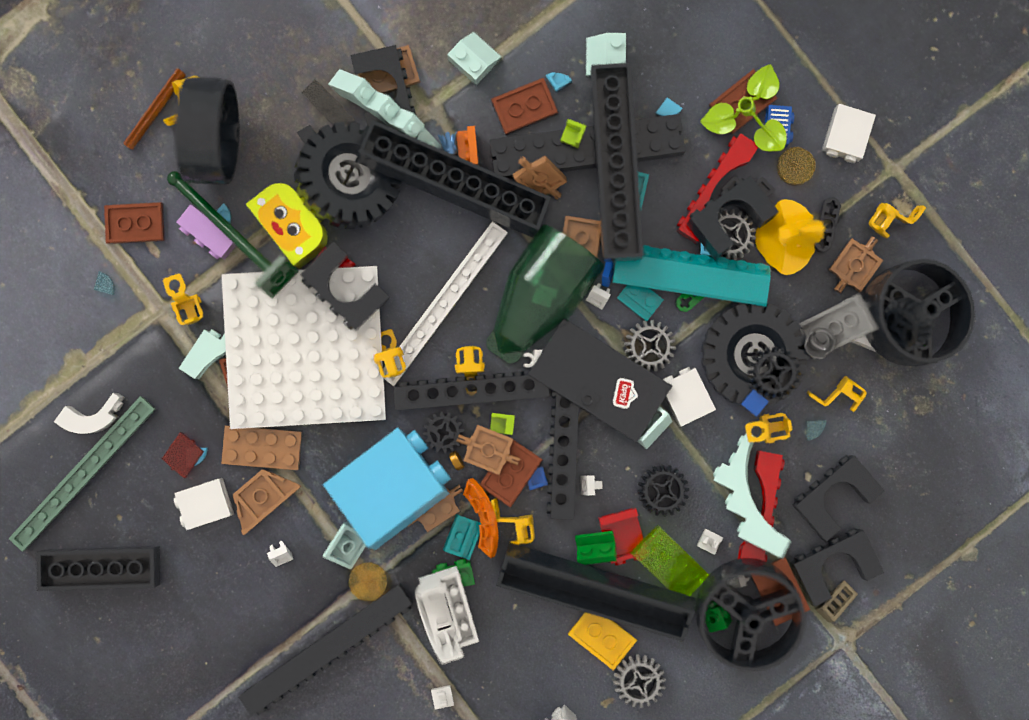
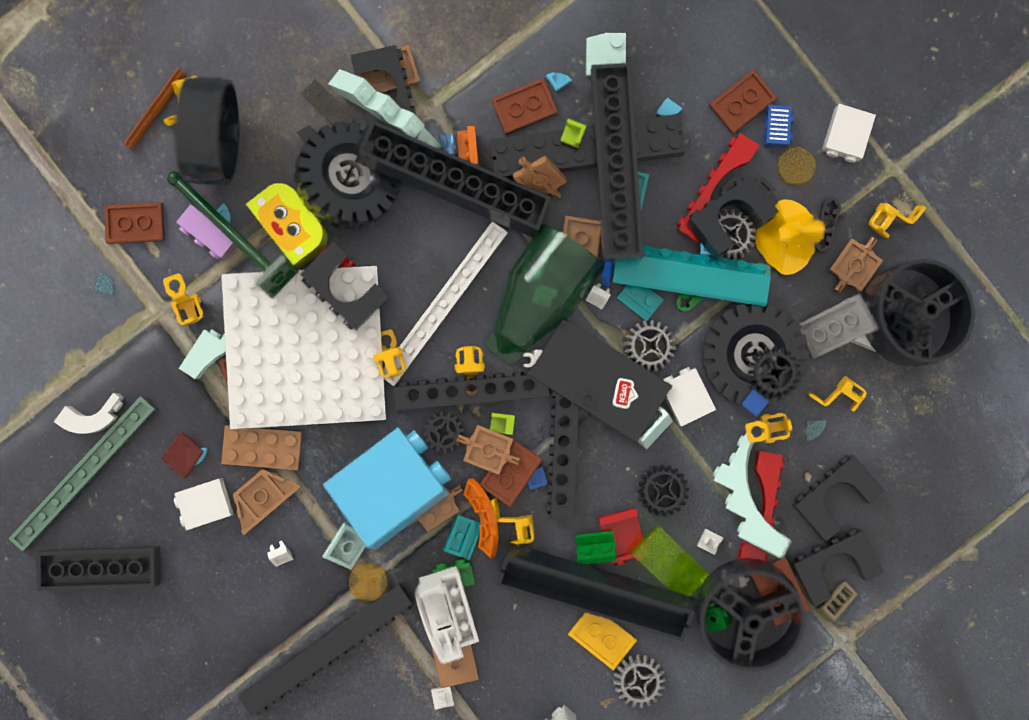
light aqua slope [447,32,502,85] -> none
pearl gold tile [449,451,465,471] -> none
white tile [580,475,602,495] -> none
lime plant [701,64,787,152] -> none
flat silver hair [804,328,836,359] -> none
none -> medium nougat plate [433,644,479,688]

